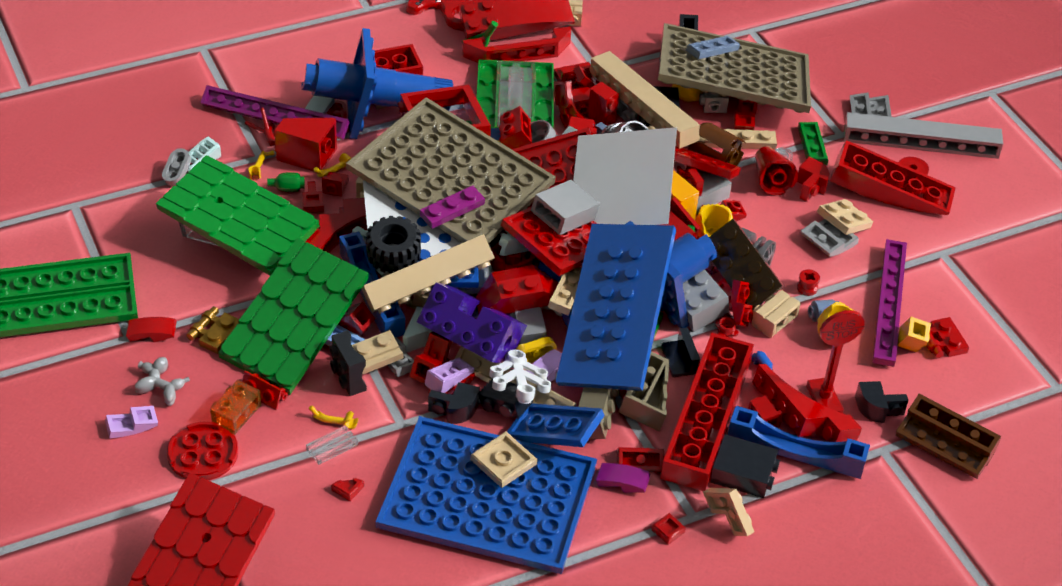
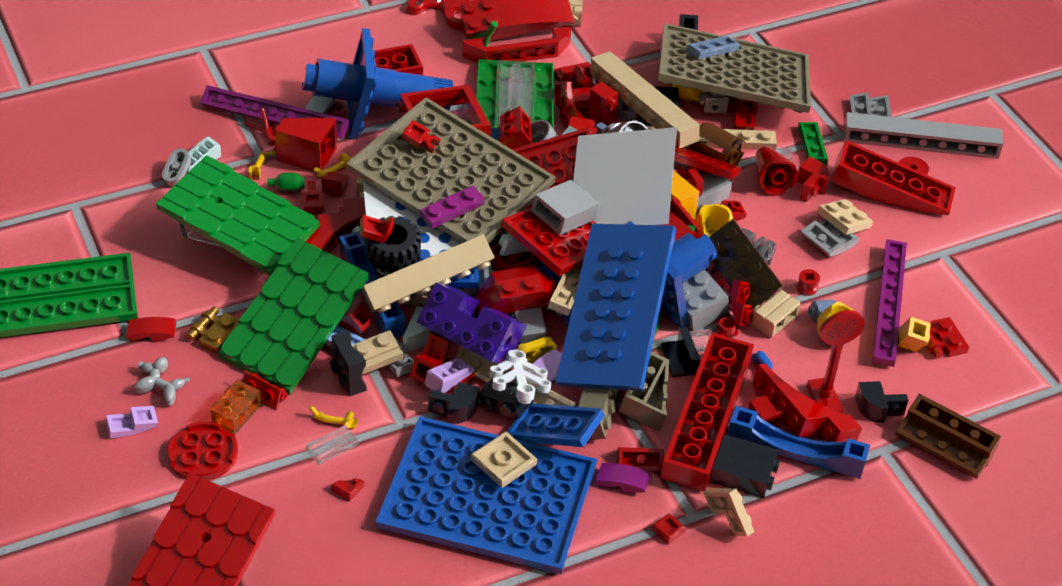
none -> red plate [360,215,394,243]
none -> red plate [401,120,441,153]
none -> clear tile [690,329,712,352]

